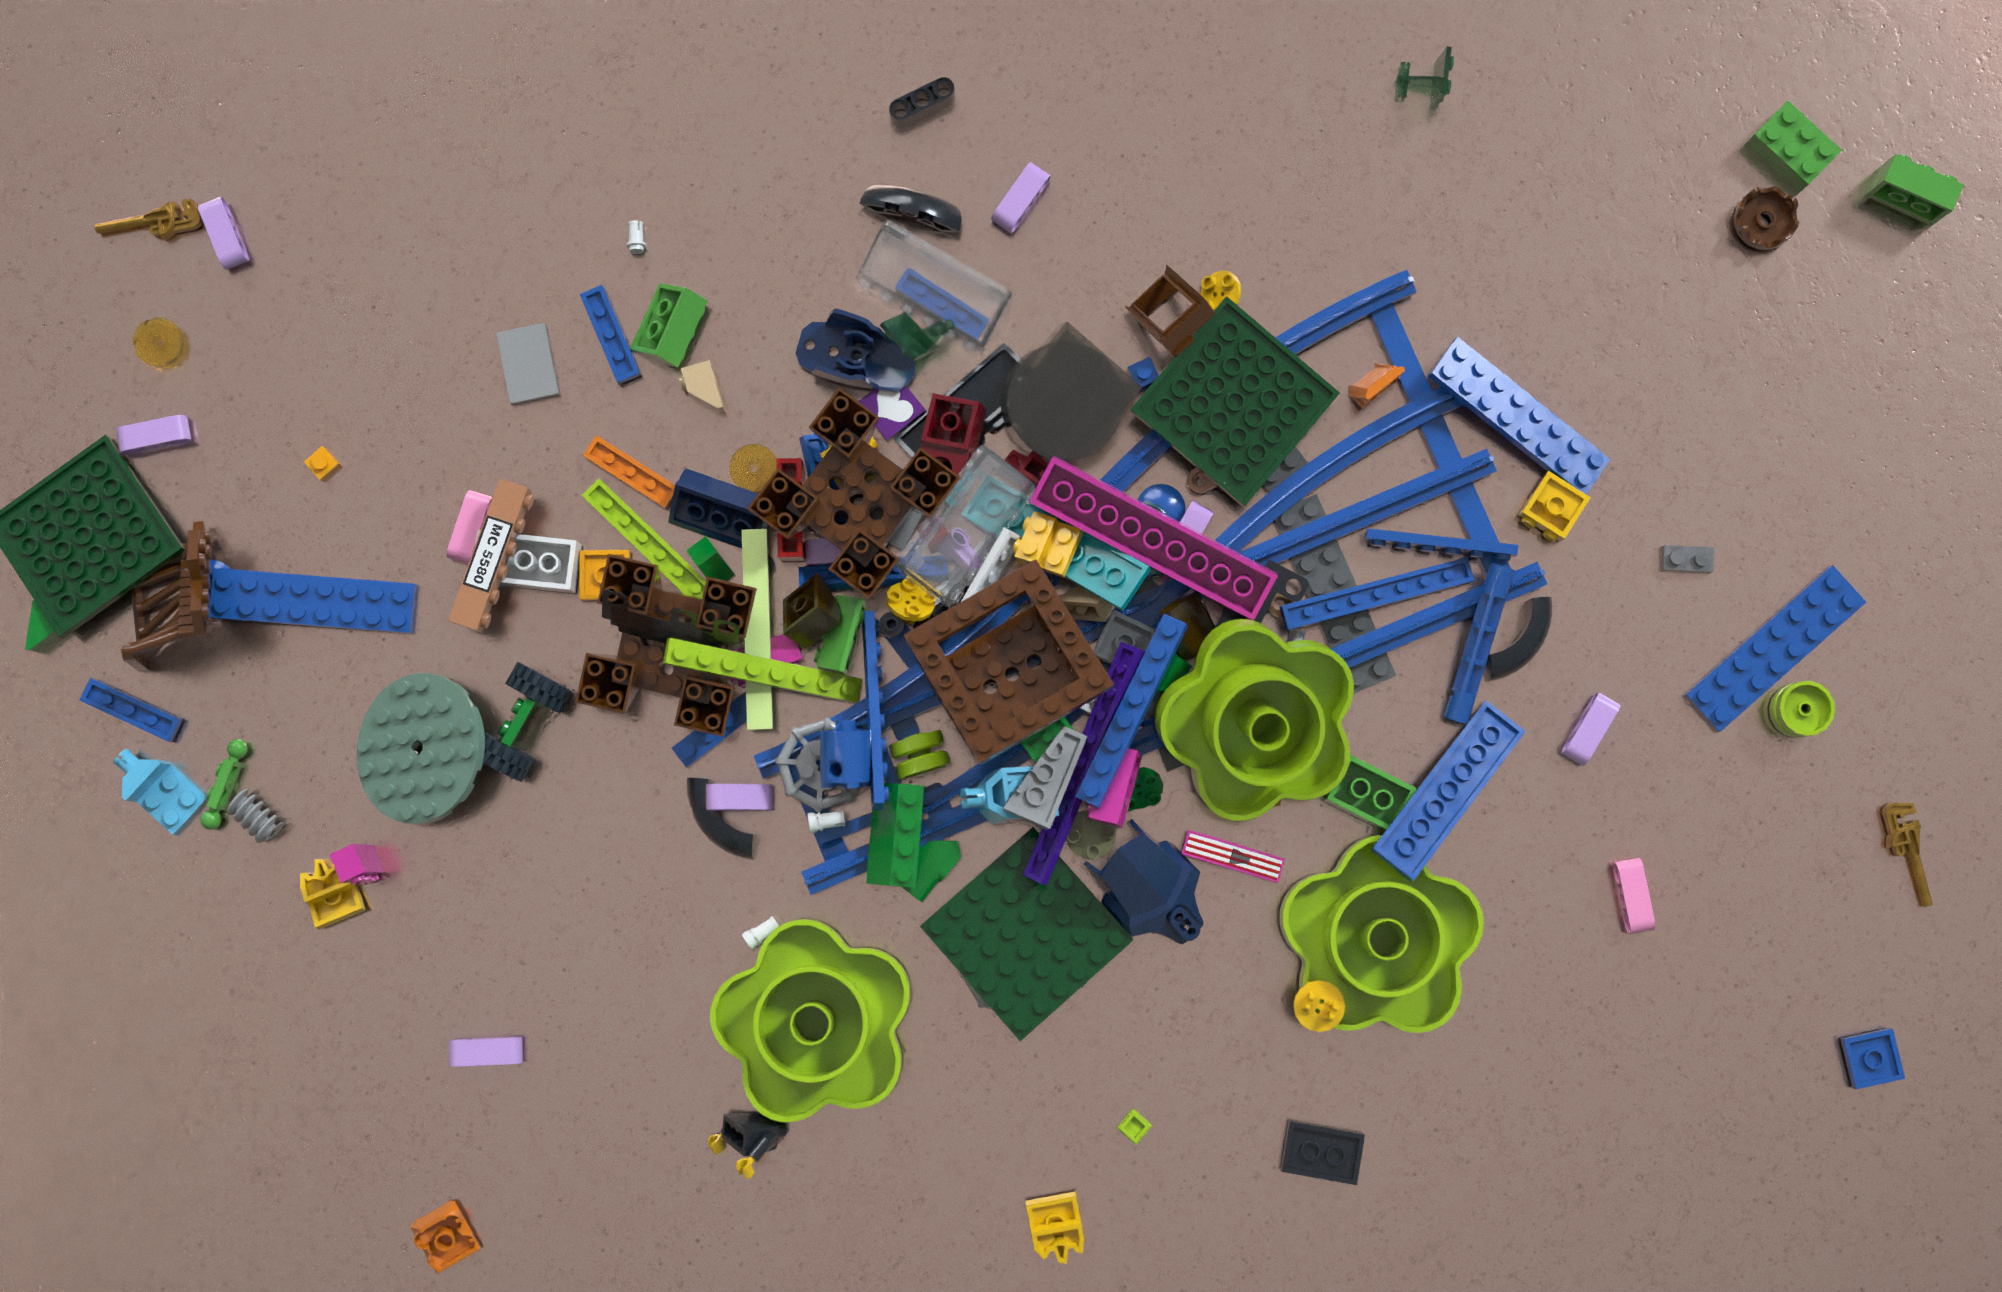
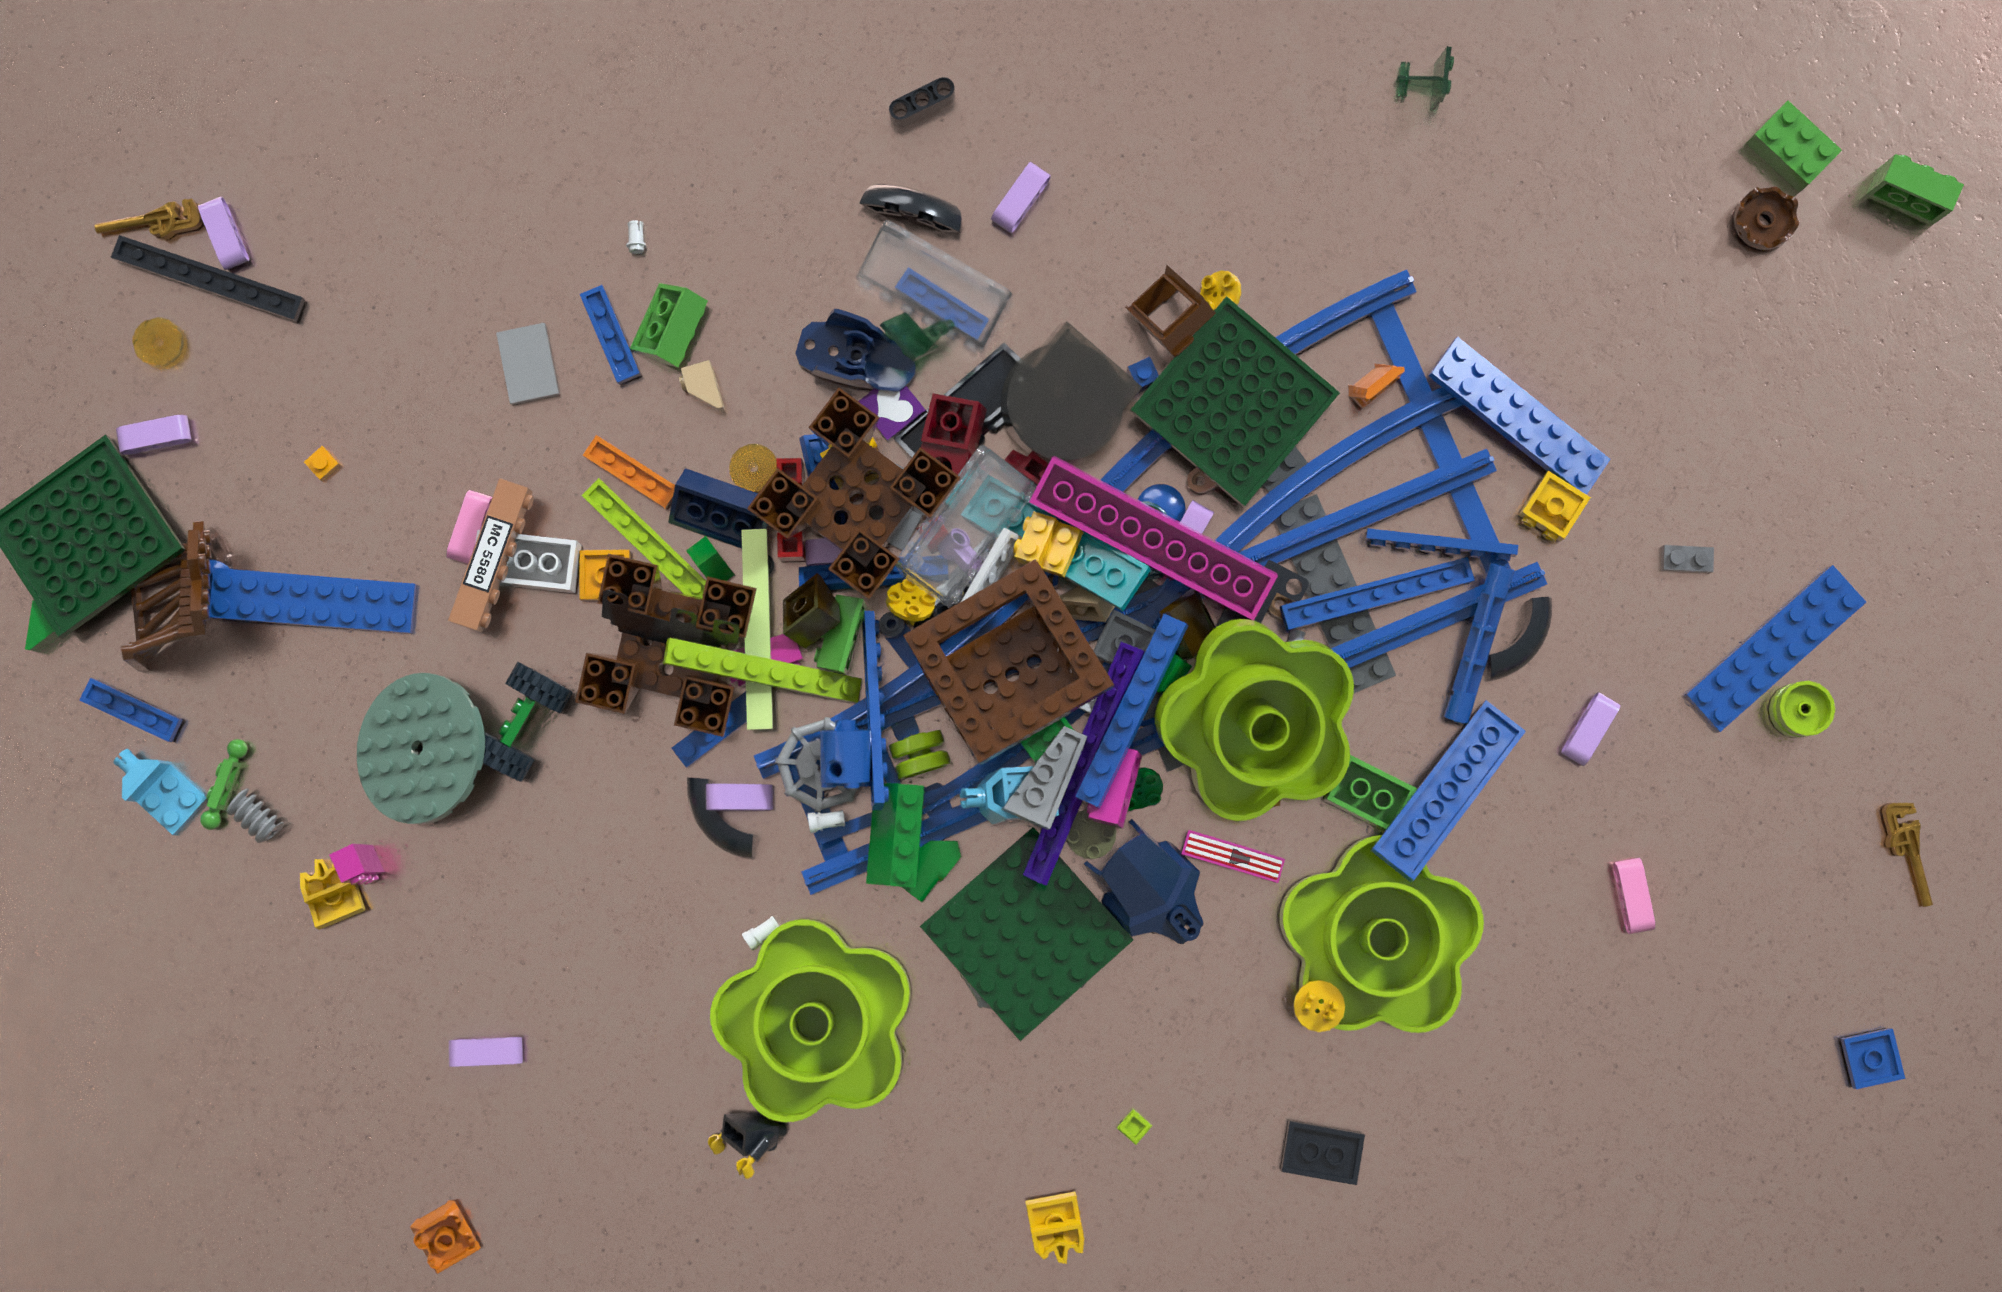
none -> black plate [110,235,305,322]

